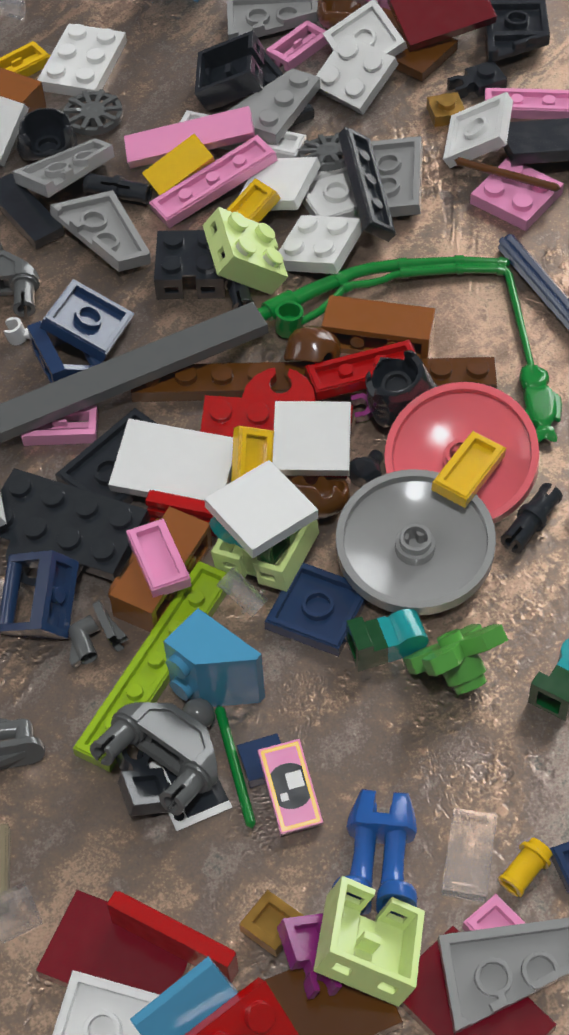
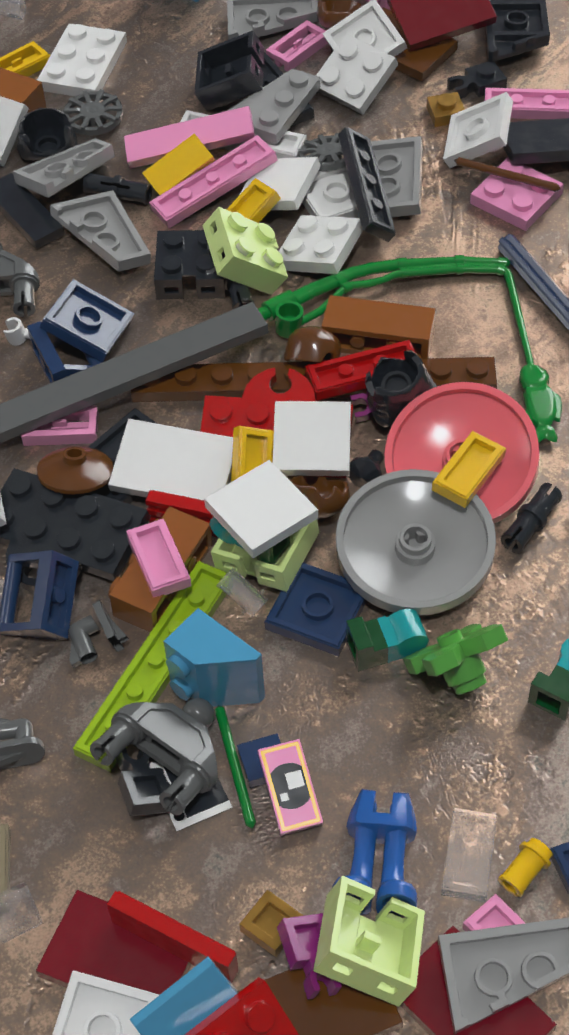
none -> reddish brown dish [37,447,114,494]

